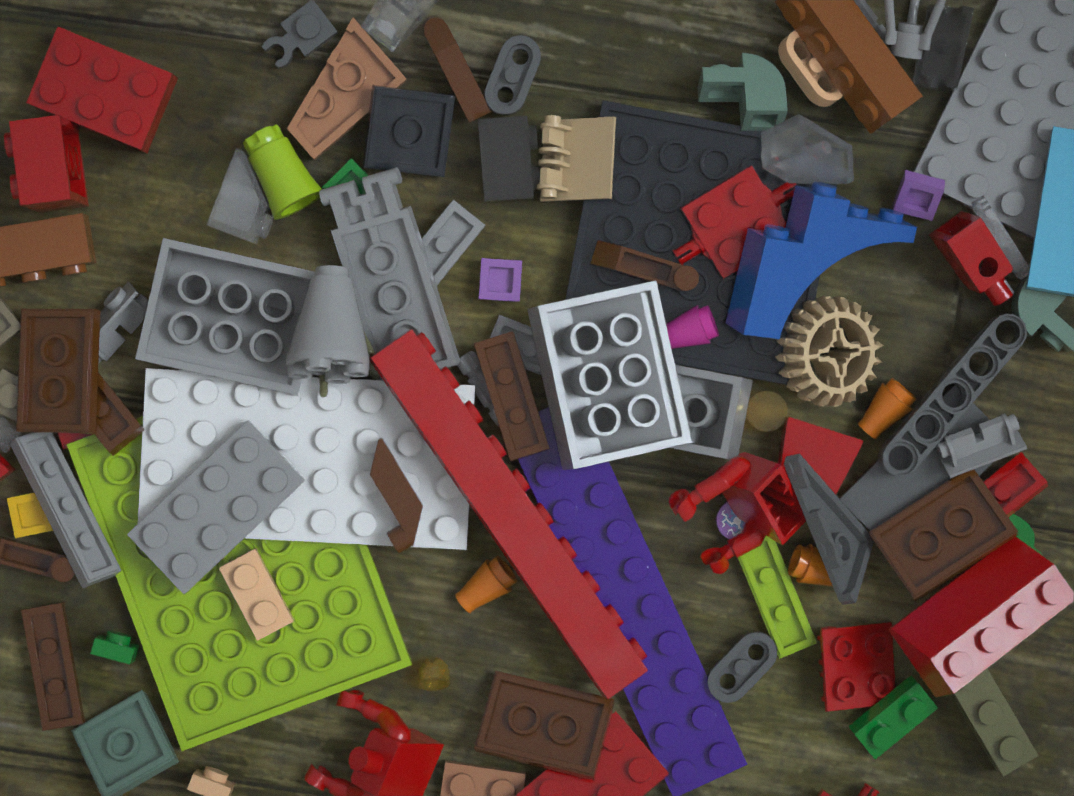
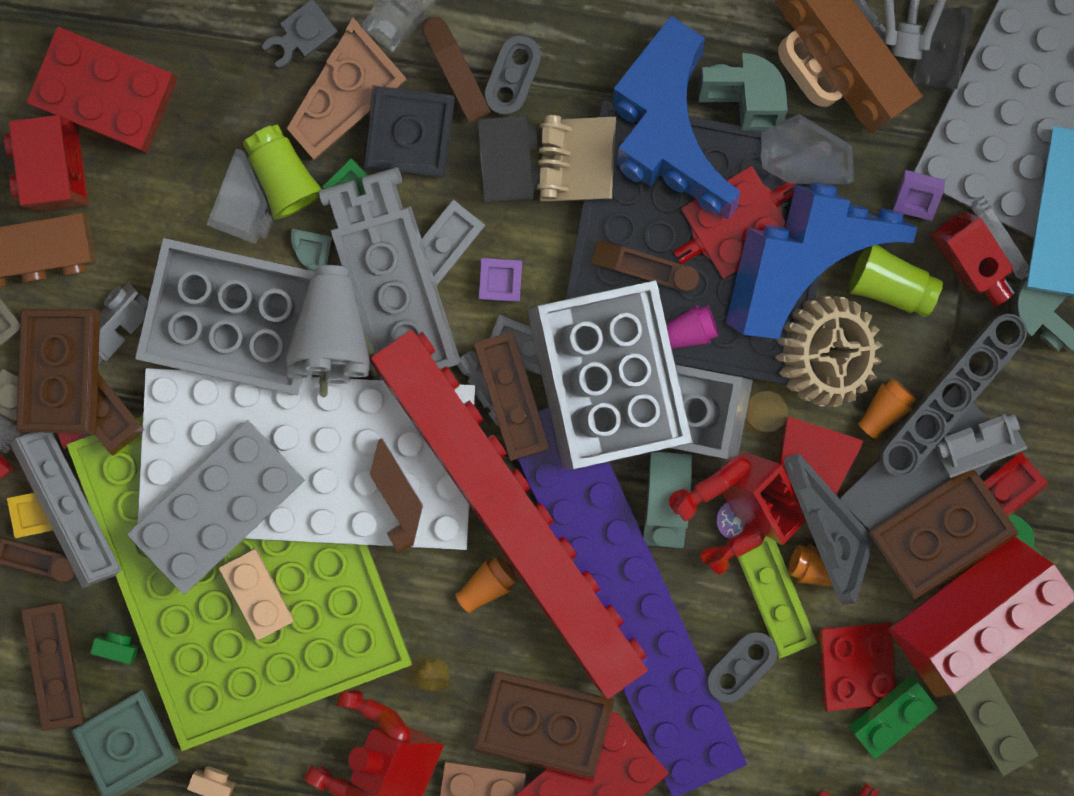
none -> sand green tile [291,229,333,272]
none -> blue arch [613,16,740,220]
none -> sand green brick [643,451,692,548]
none -> lime plant [848,245,943,317]

